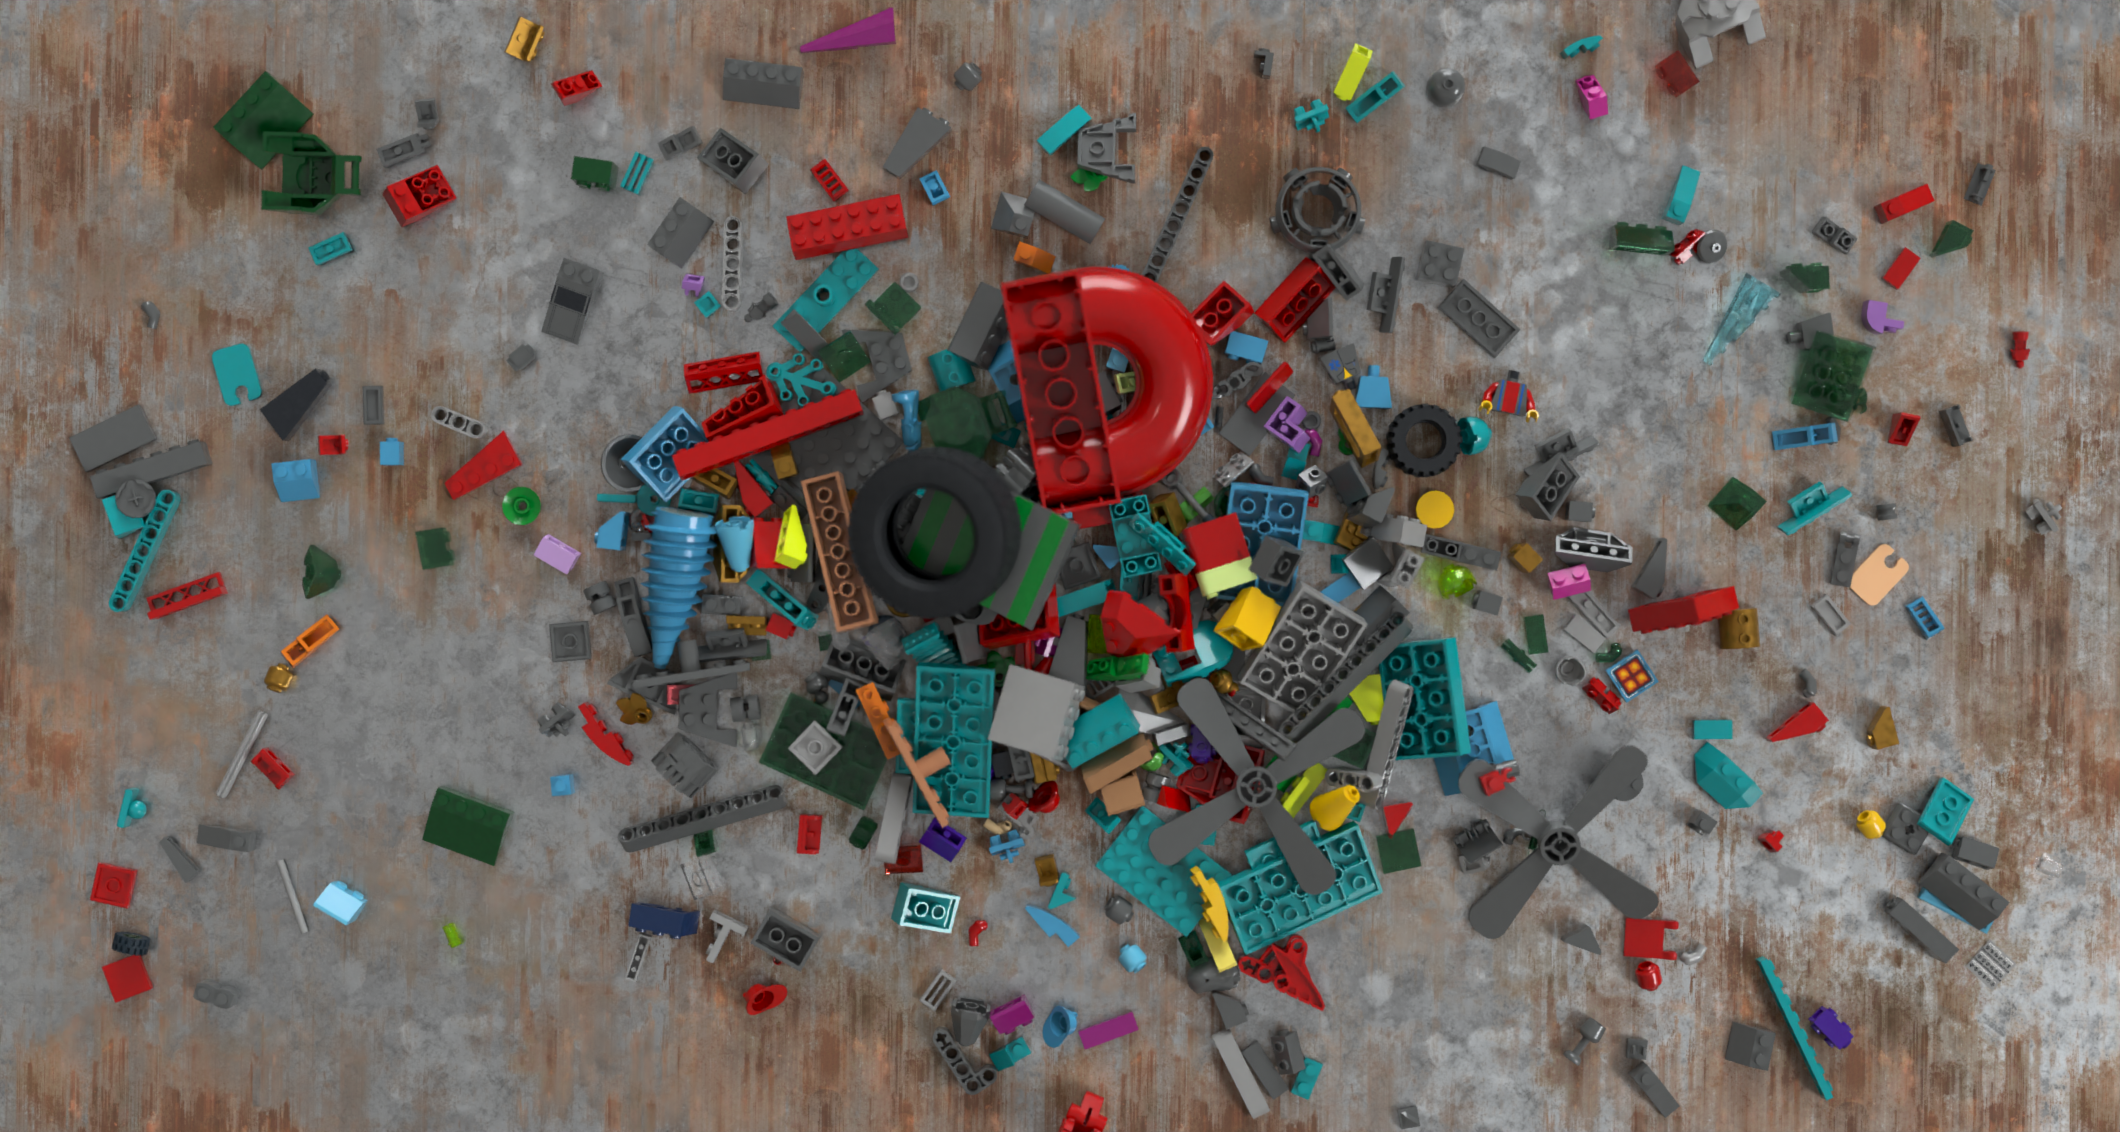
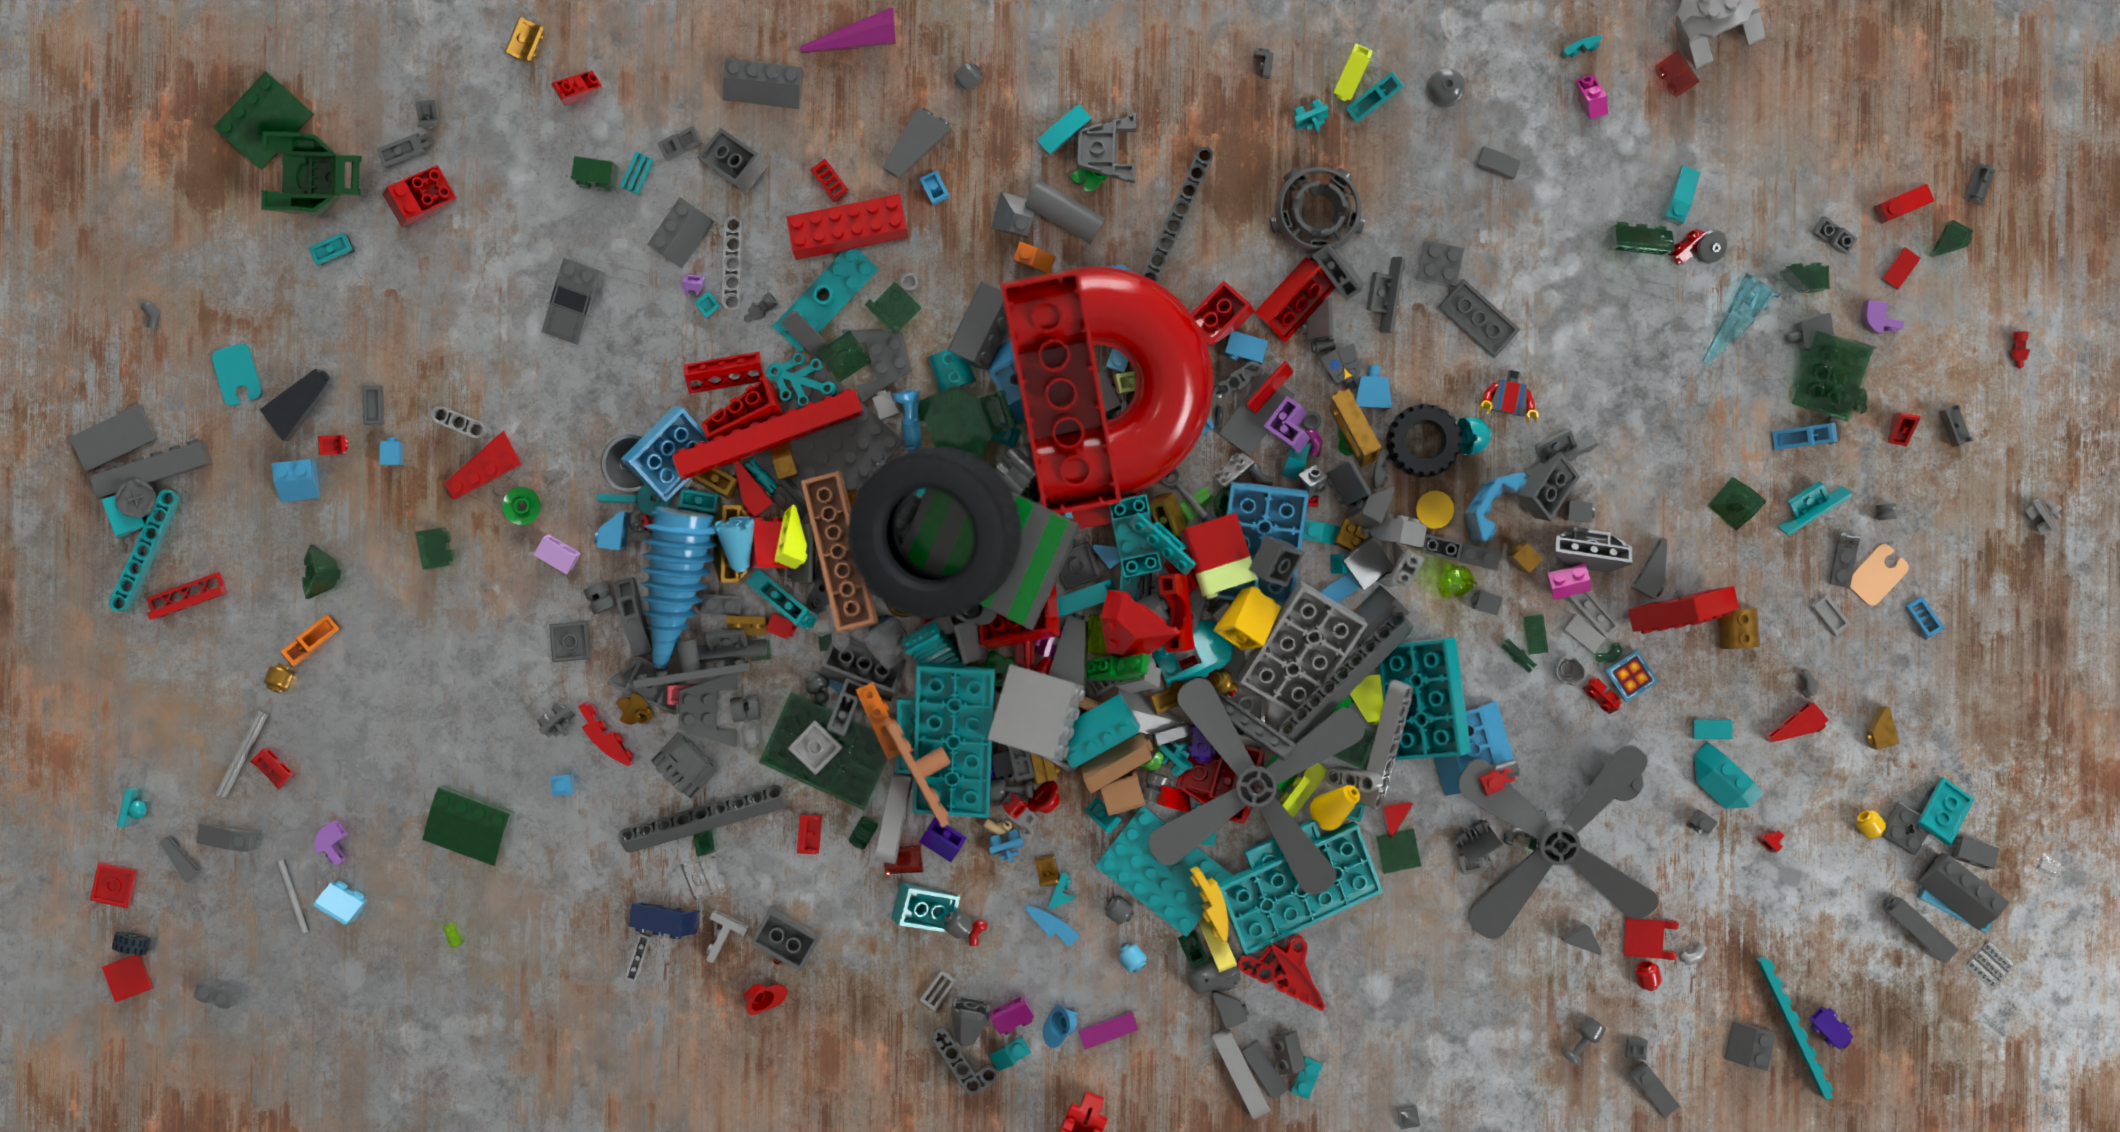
dark grey brick [506,344,536,372] -> none
none -> medium lavender brick [315,820,348,866]
none -> dark grey head [944,910,973,939]
none -> dark azure slope [1464,472,1527,542]

